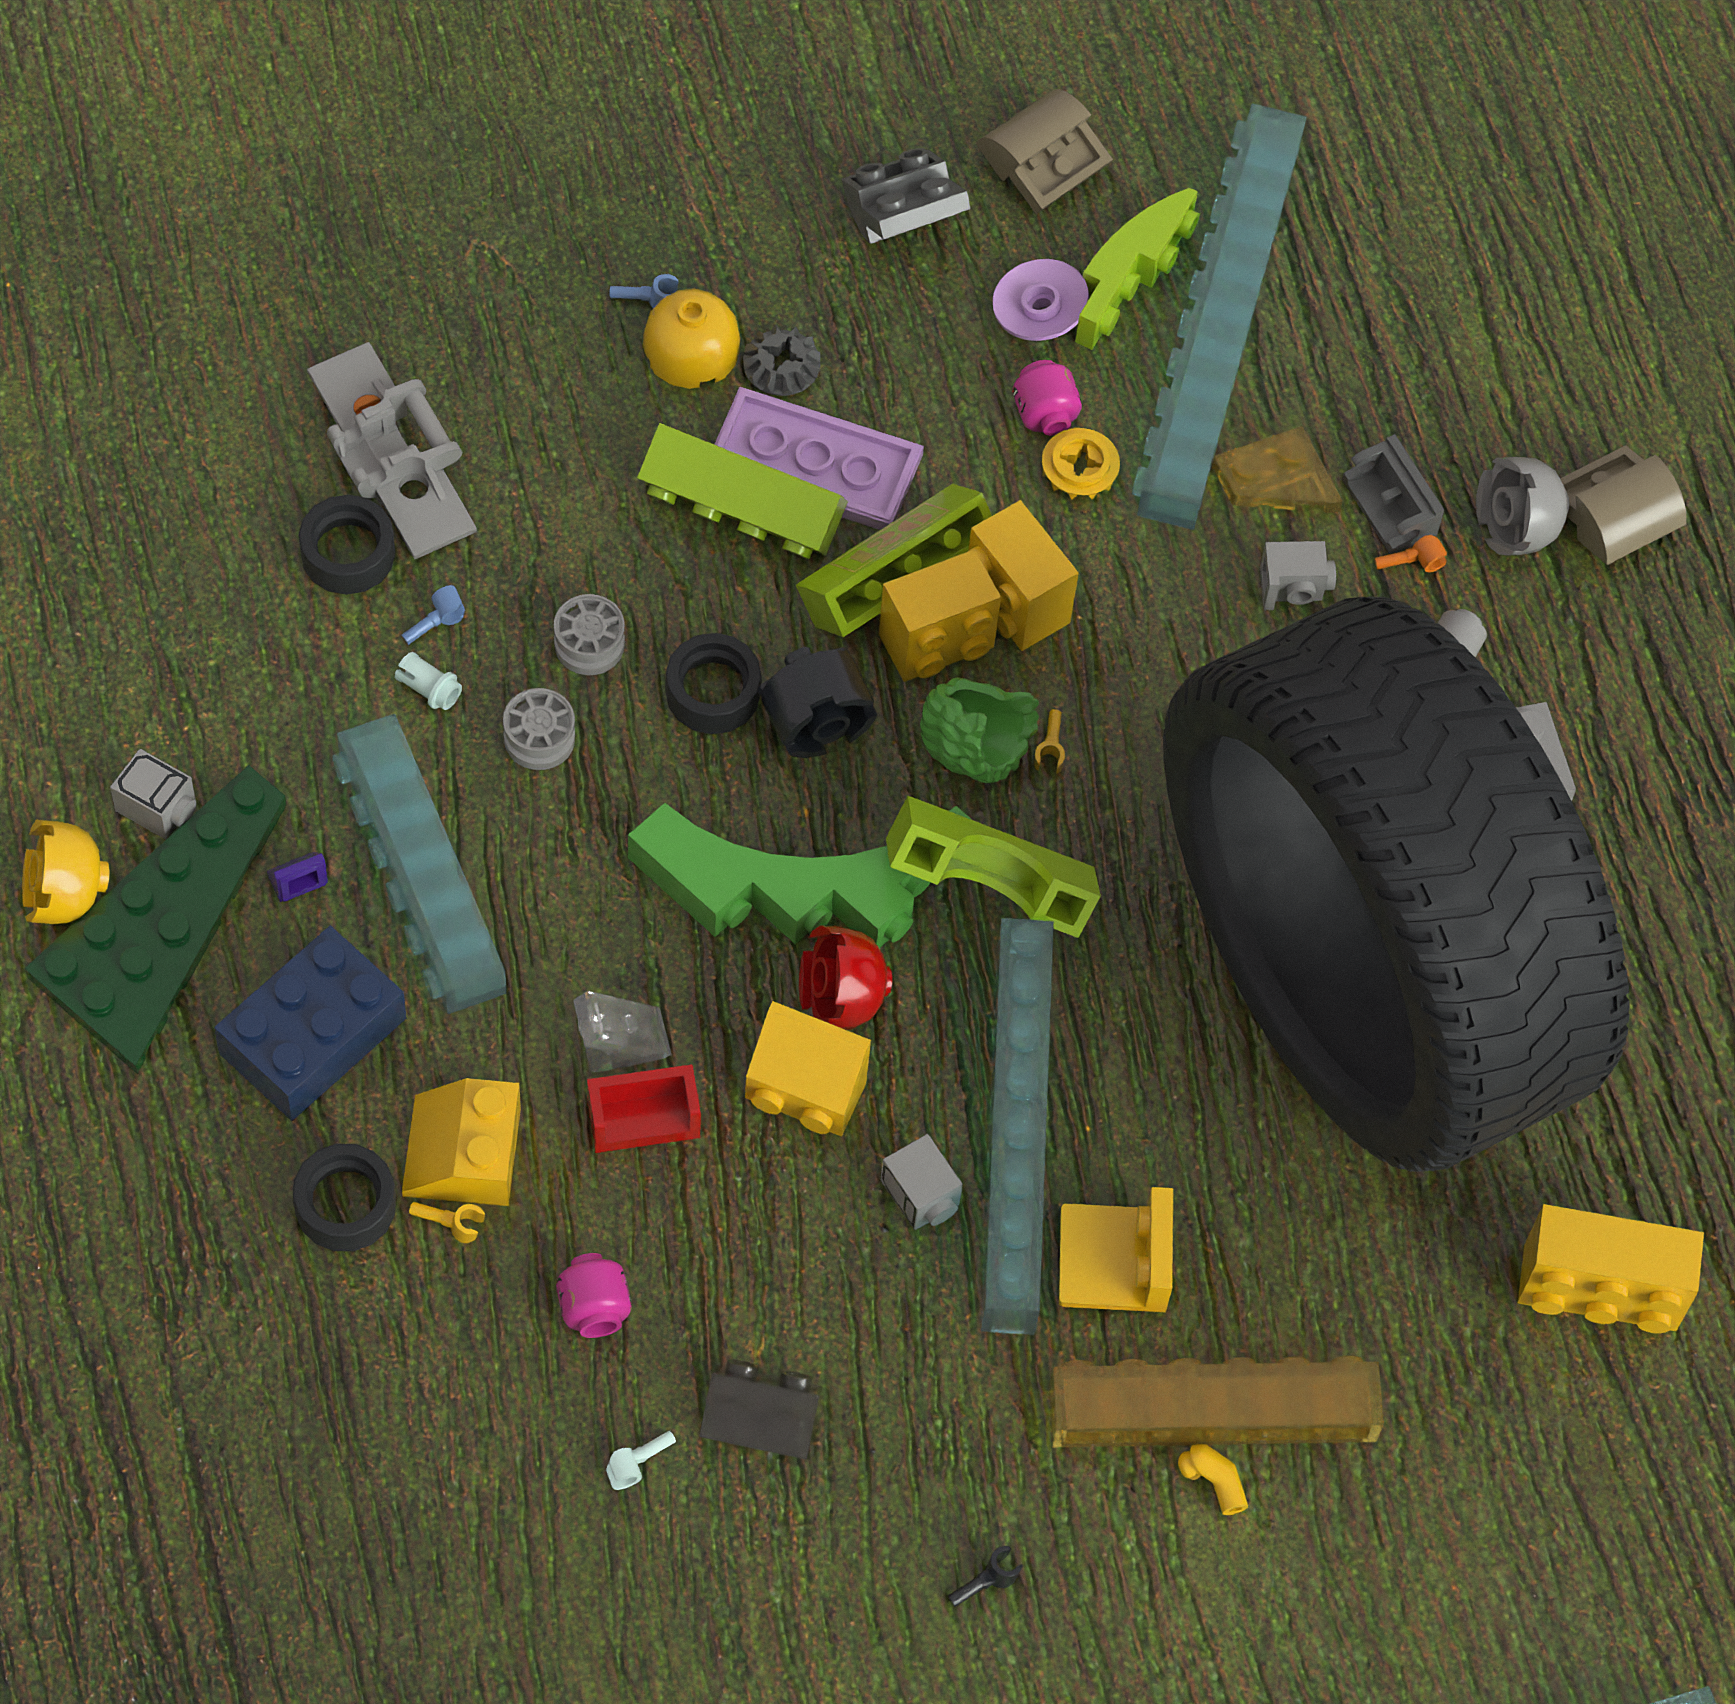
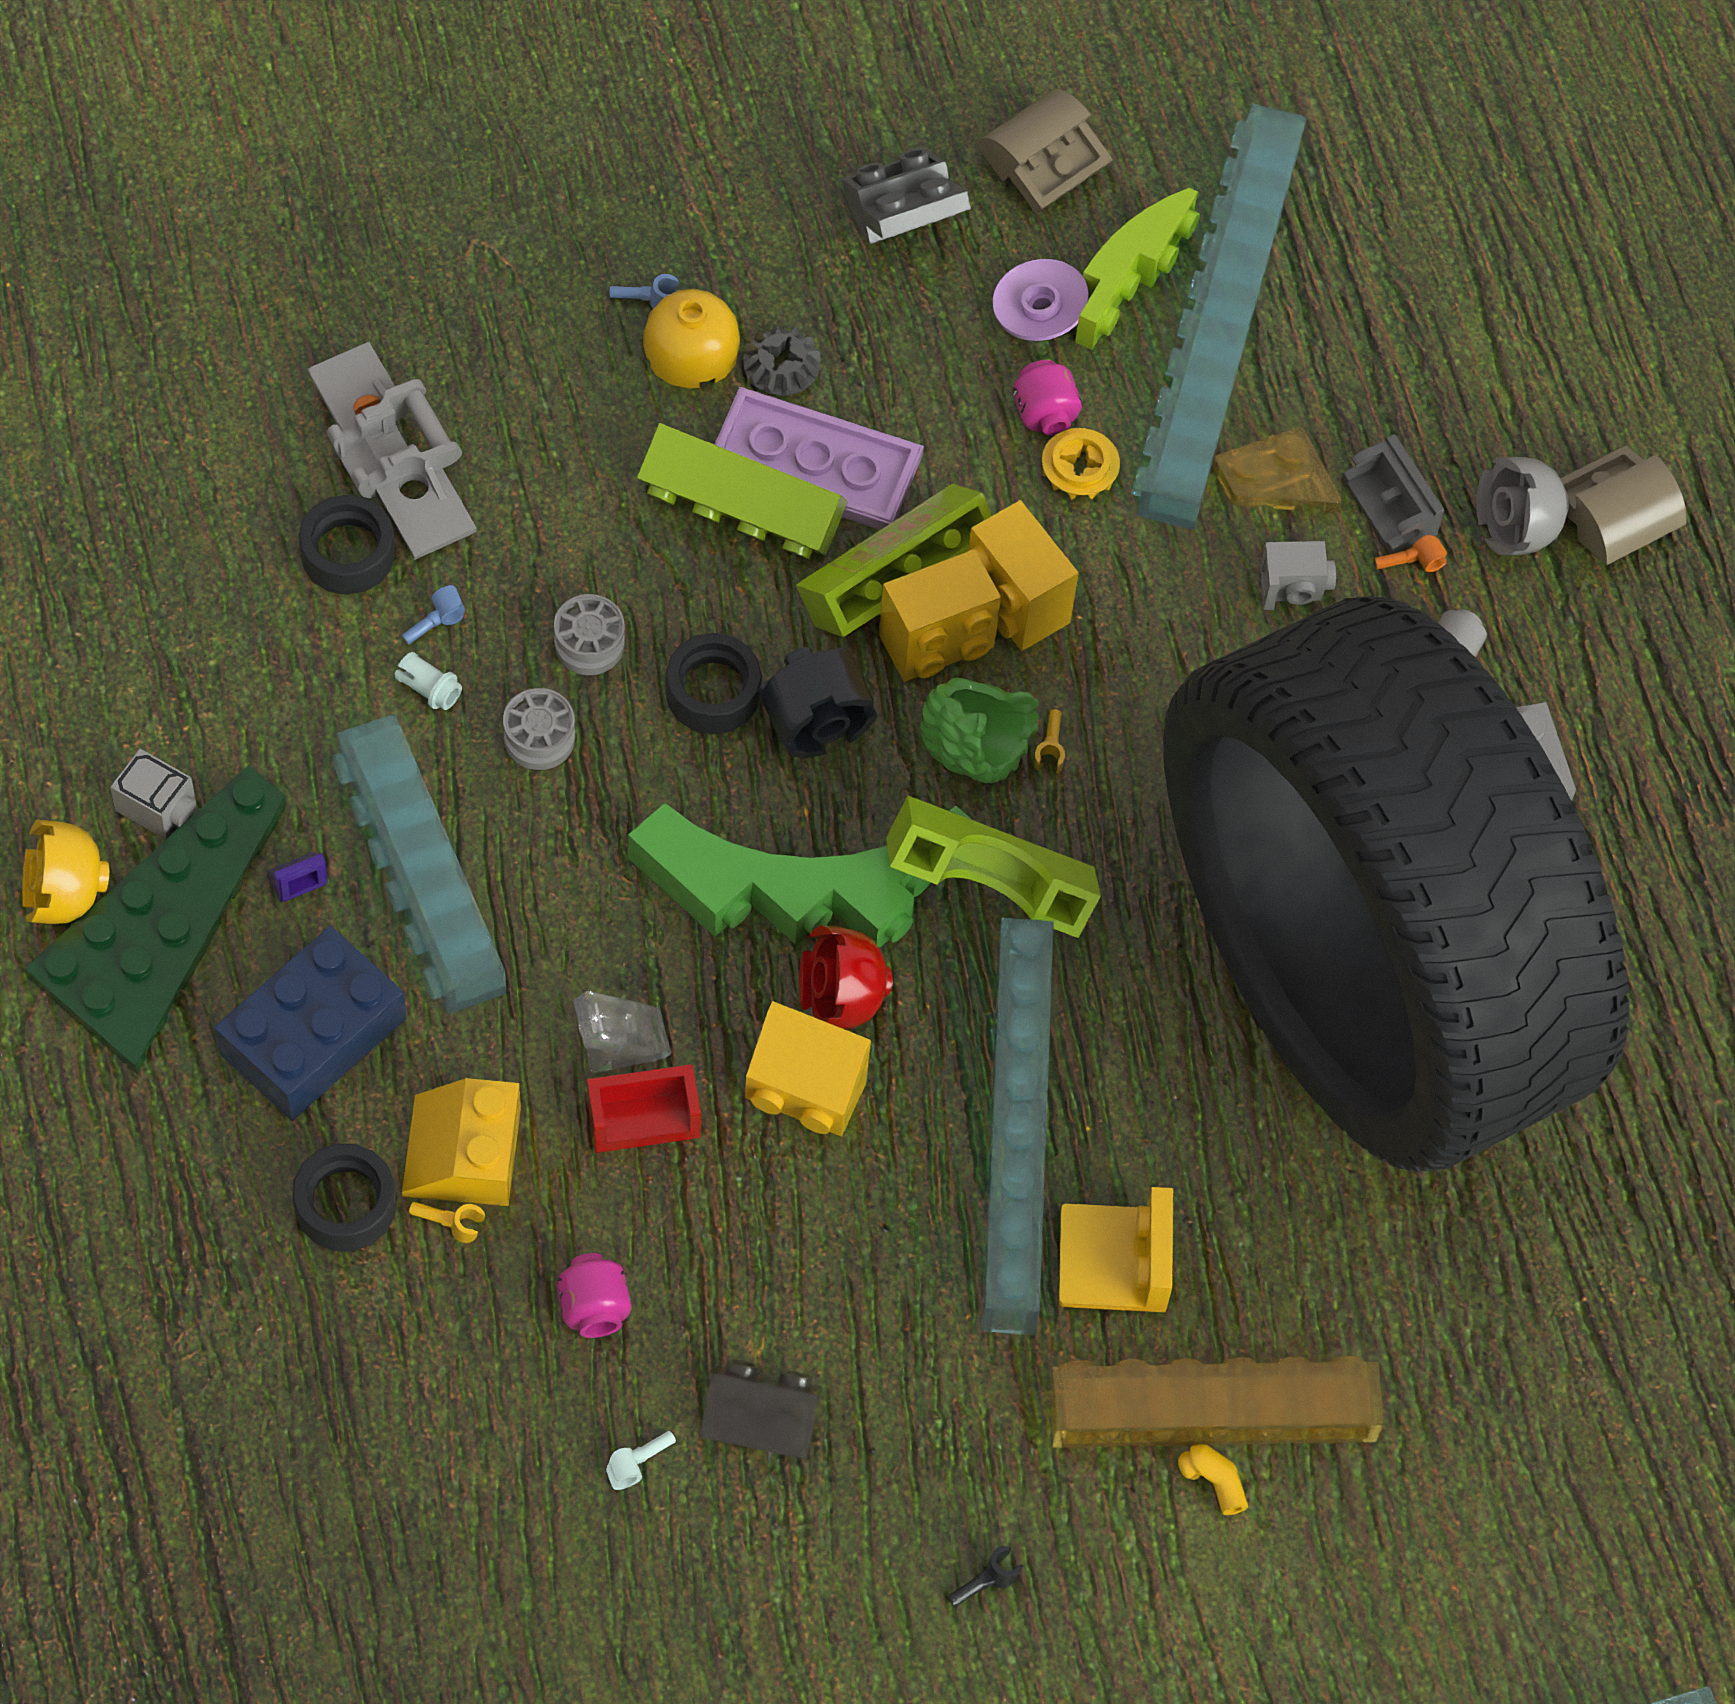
light grey brick [880,1134,963,1230] -> none
yellow brick [1518,1204,1704,1333] -> none

